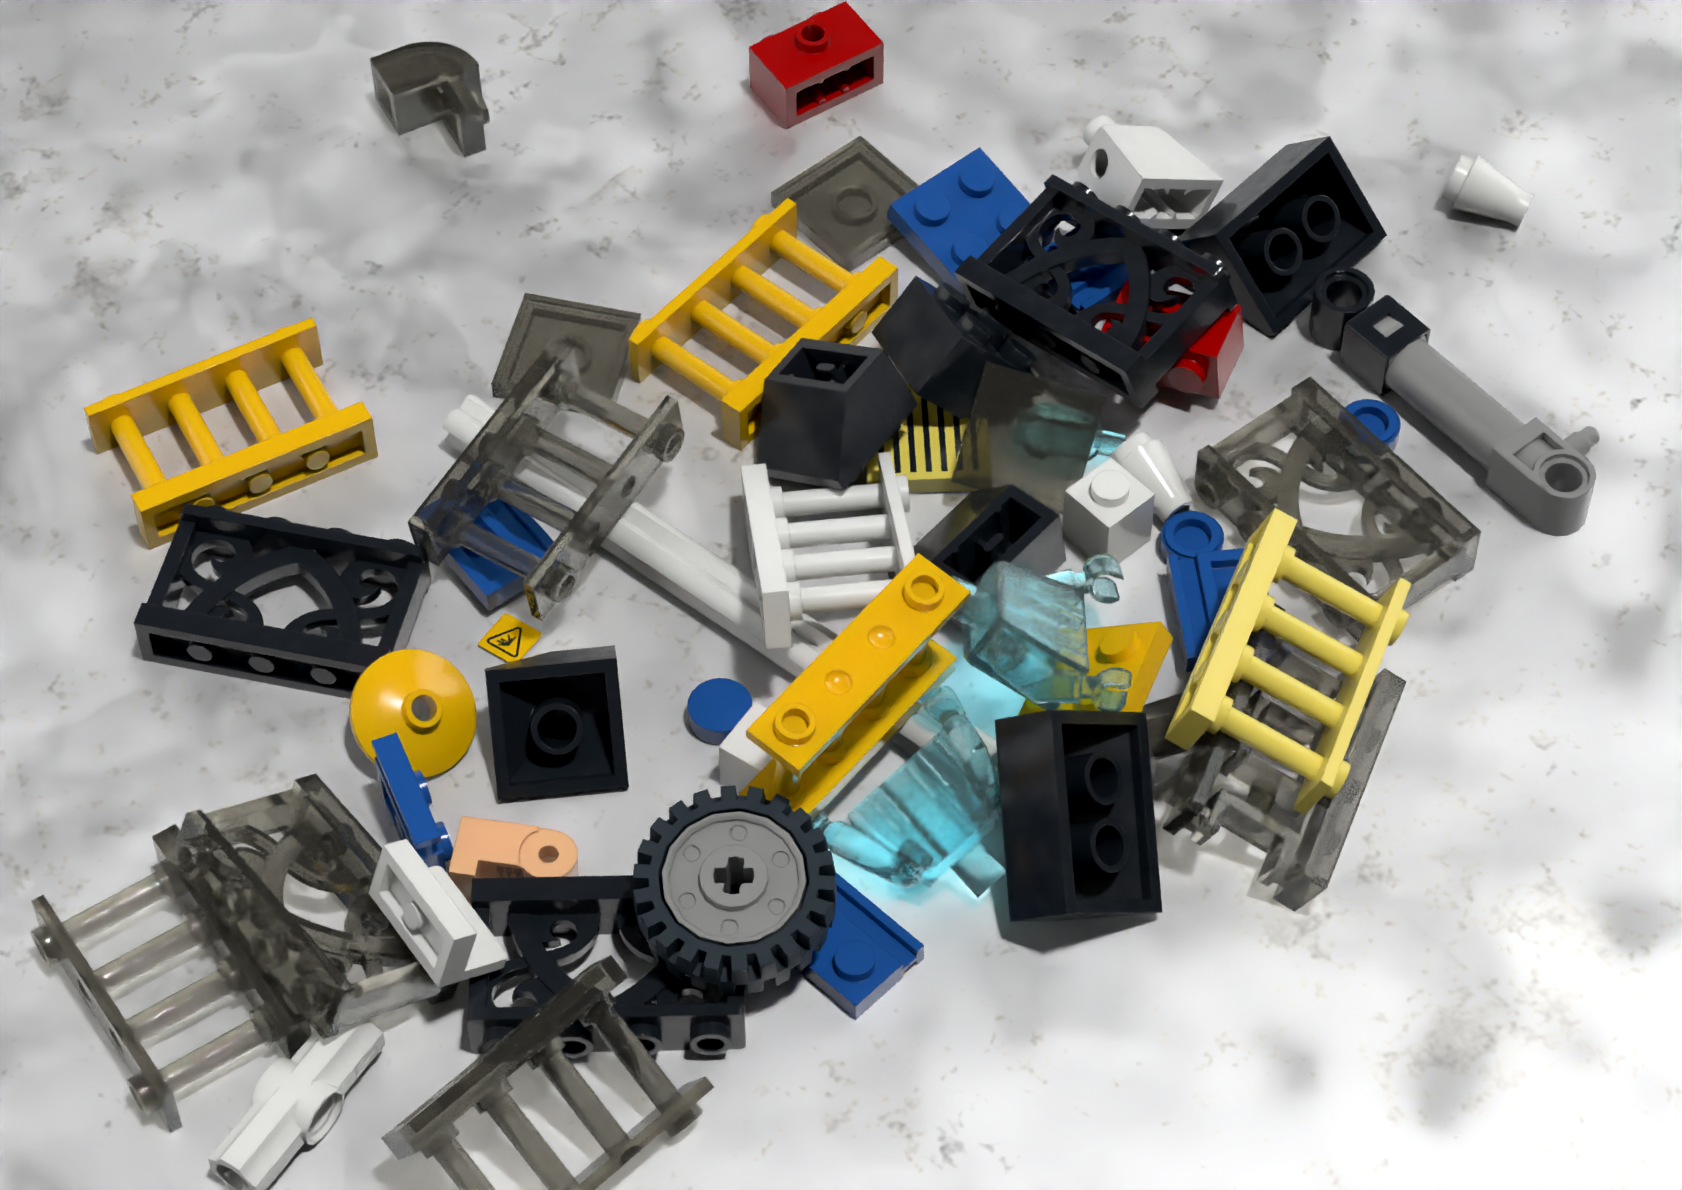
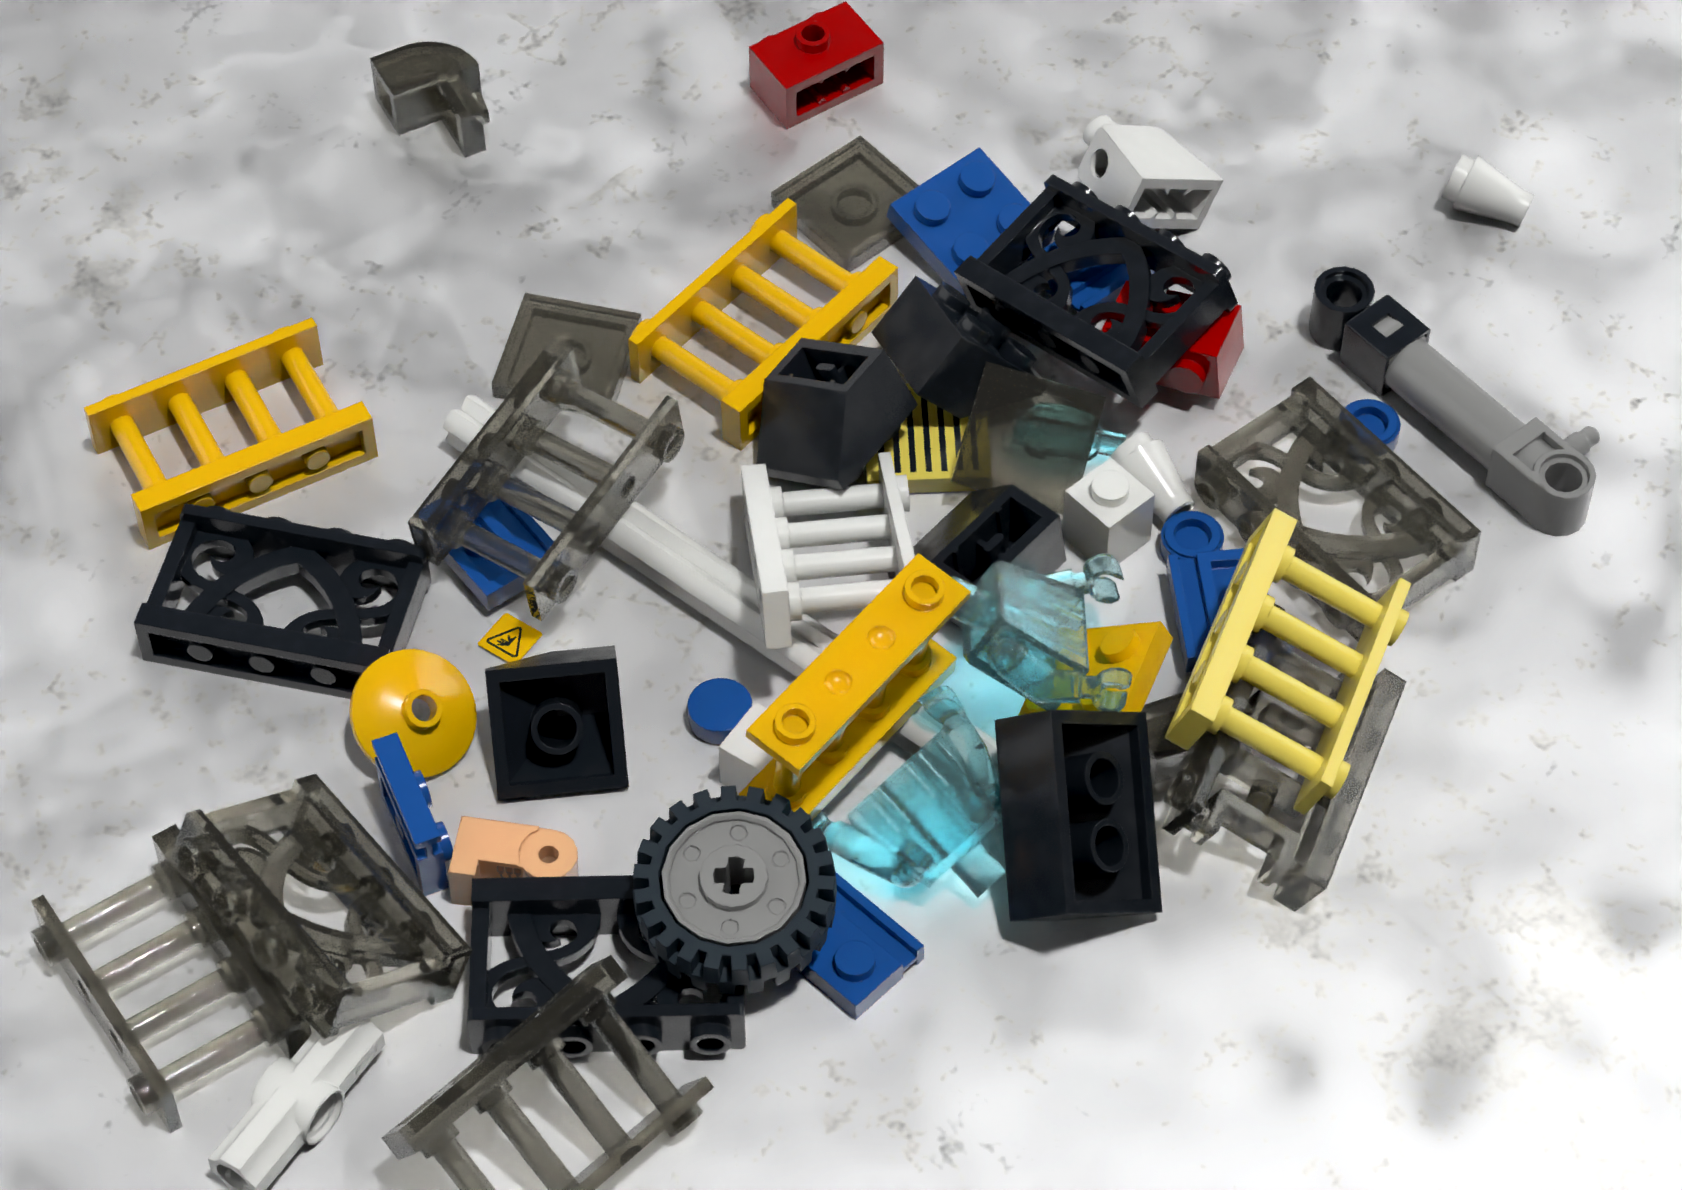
white panel [369,839,508,988] -> none
black slope [1178,136,1387,336] -> none

